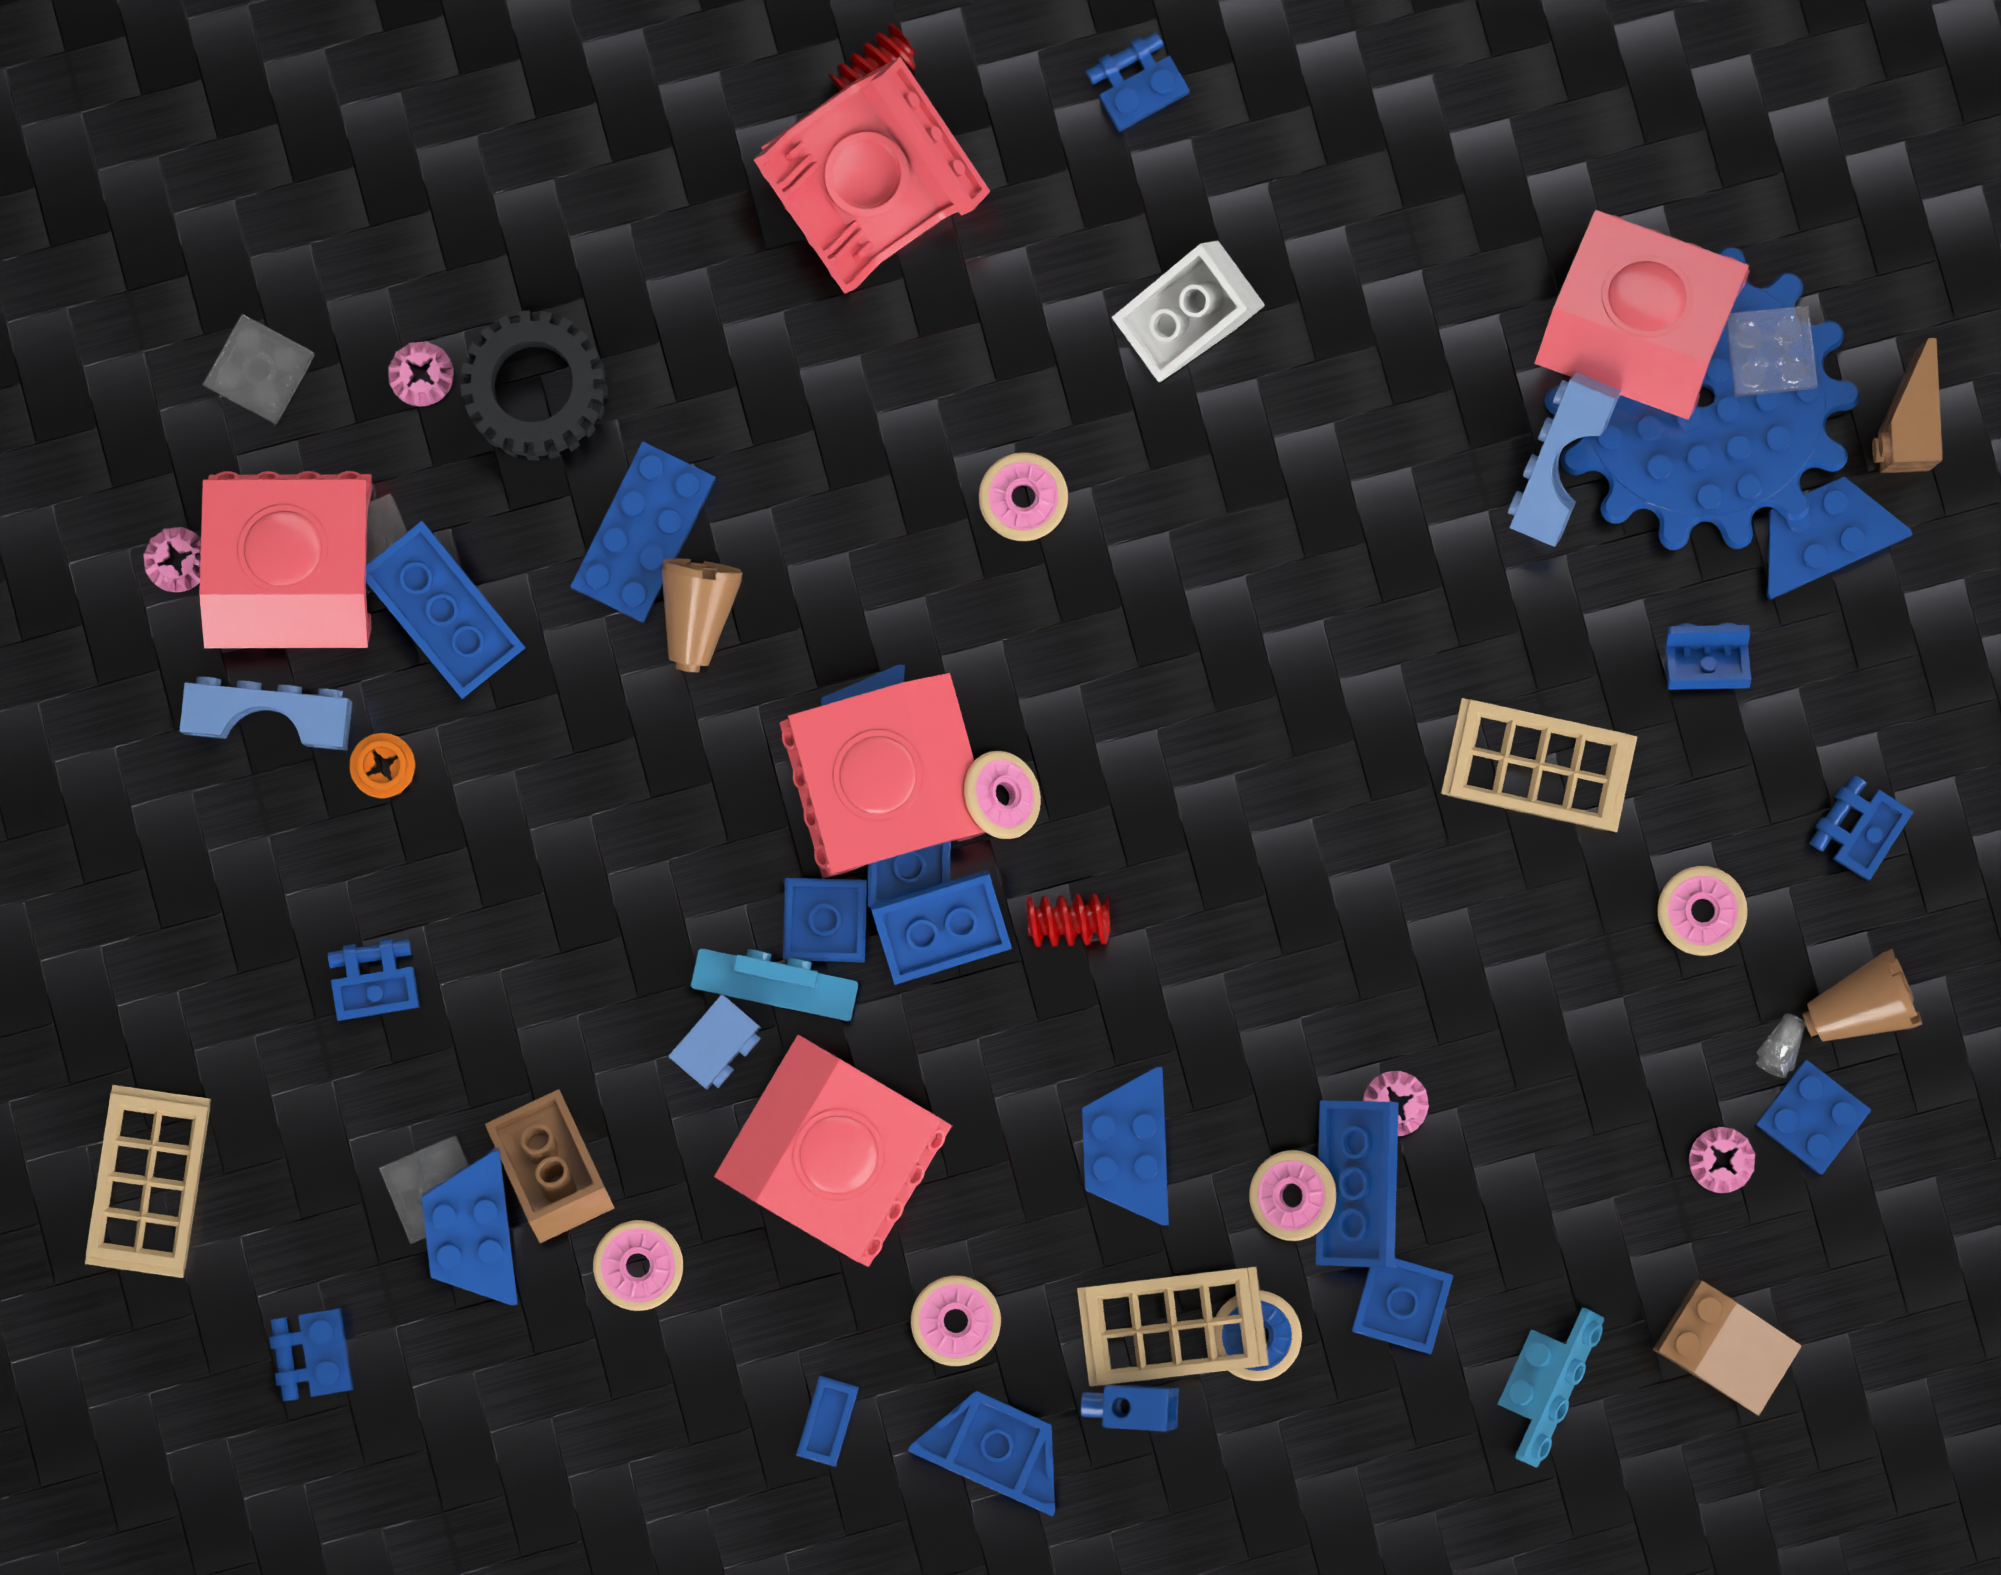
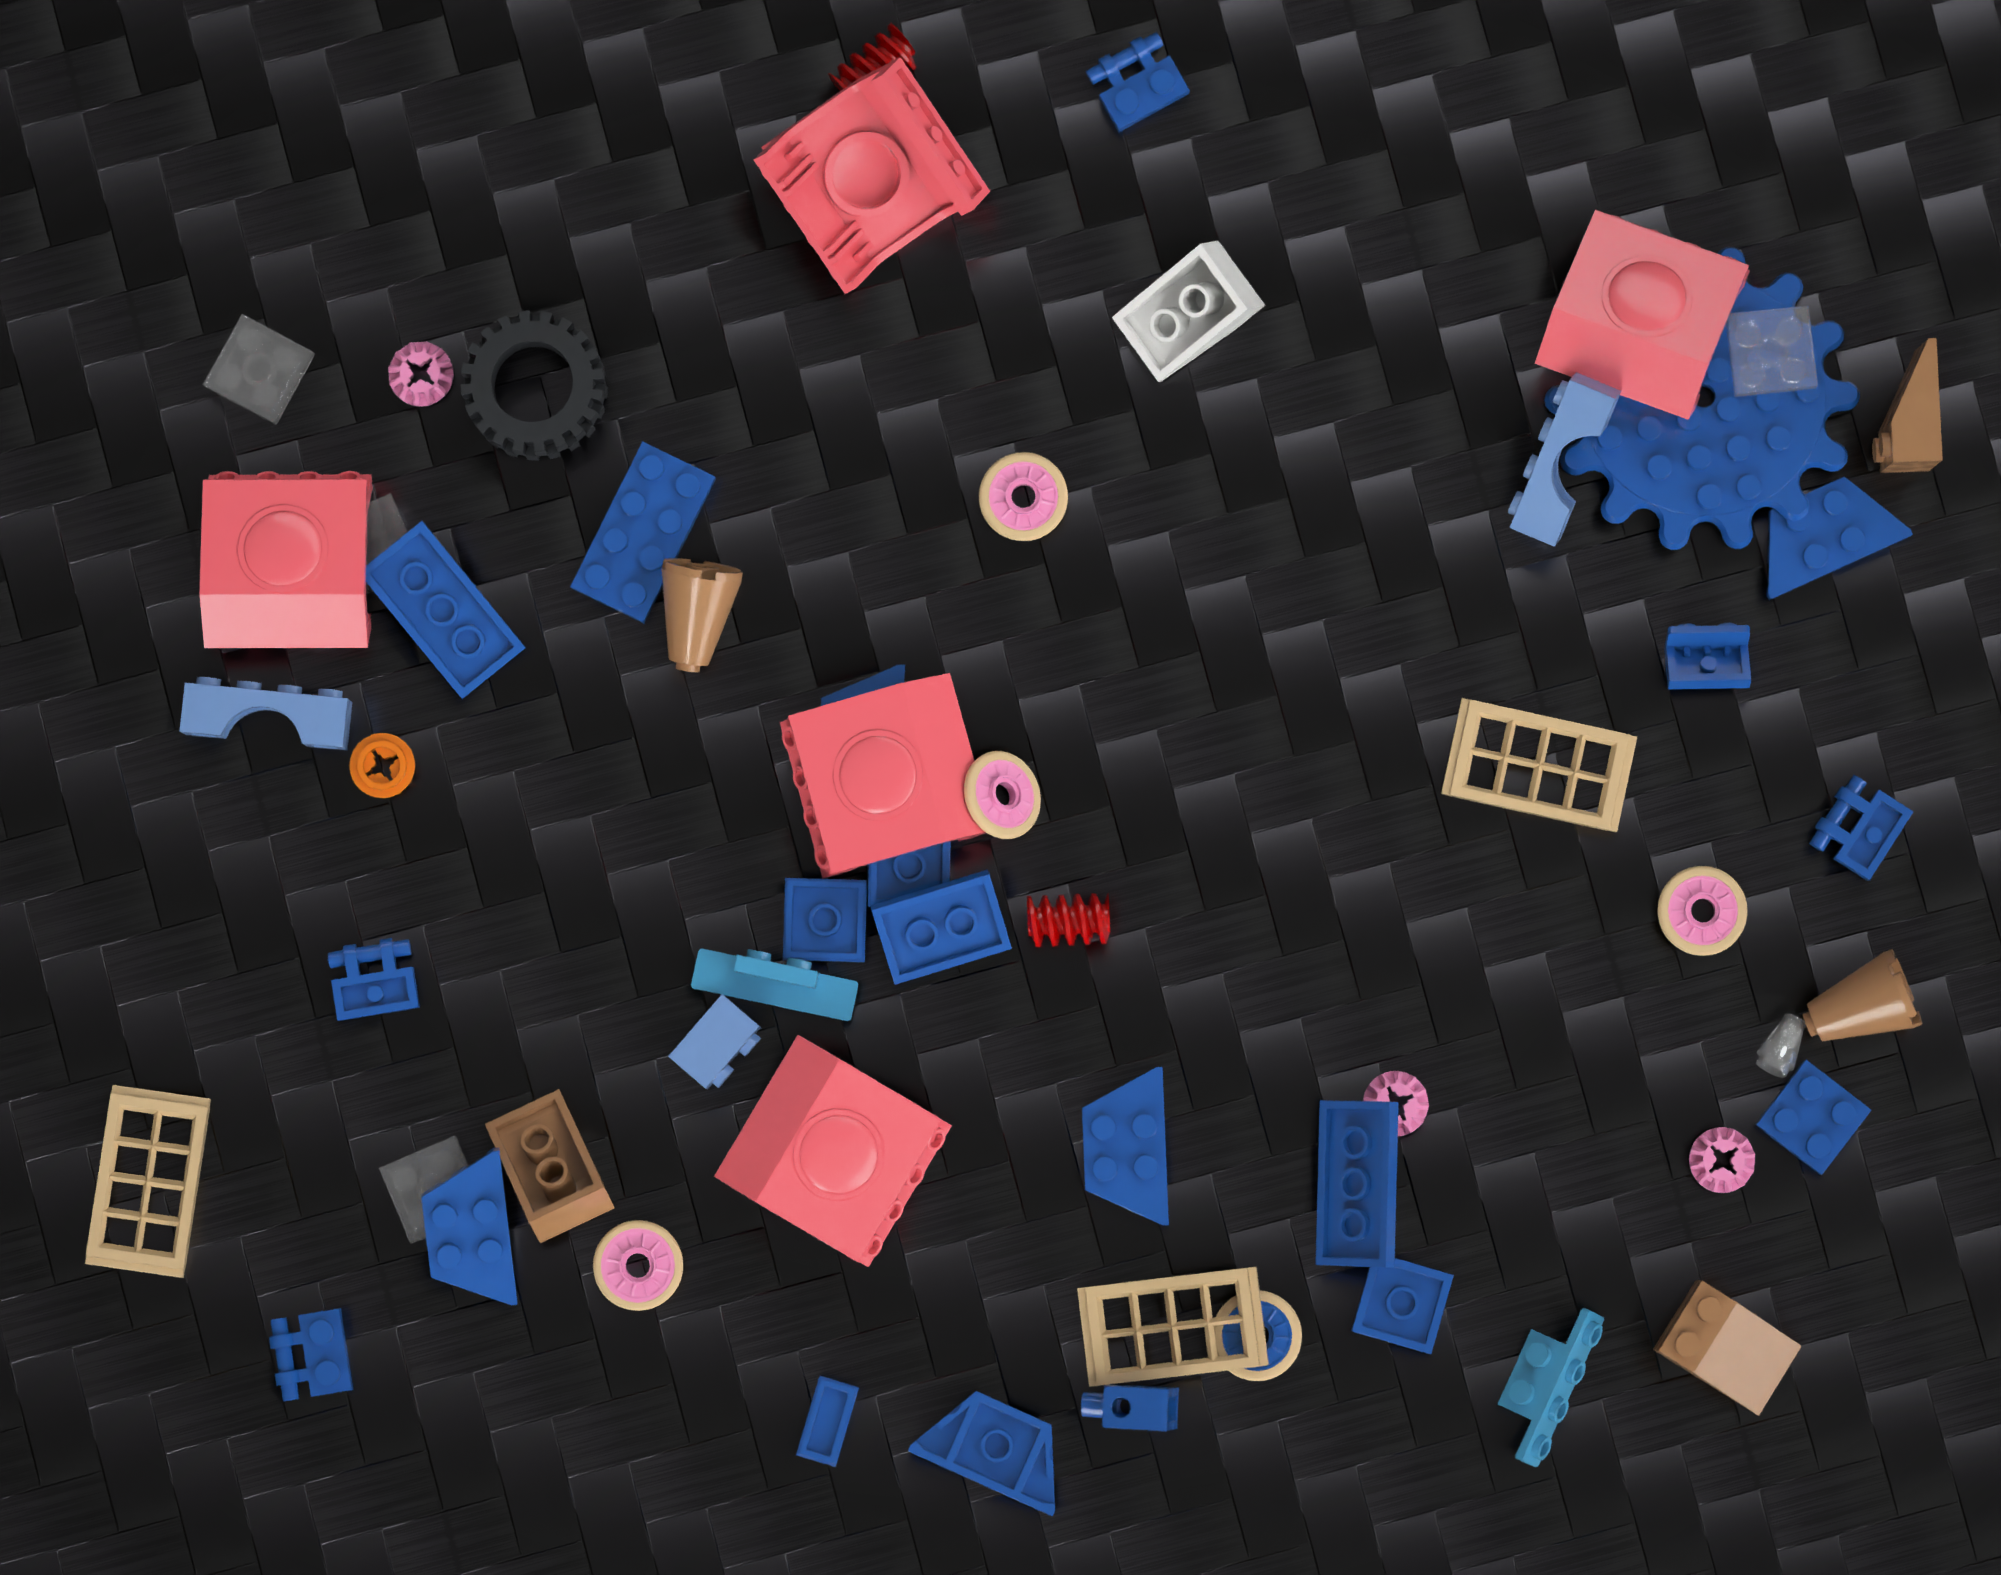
bright pink gear [143,527,201,592] -> none
bright pink wheel [911,1276,1001,1366] -> none
wheel [1249,1150,1336,1241] -> none

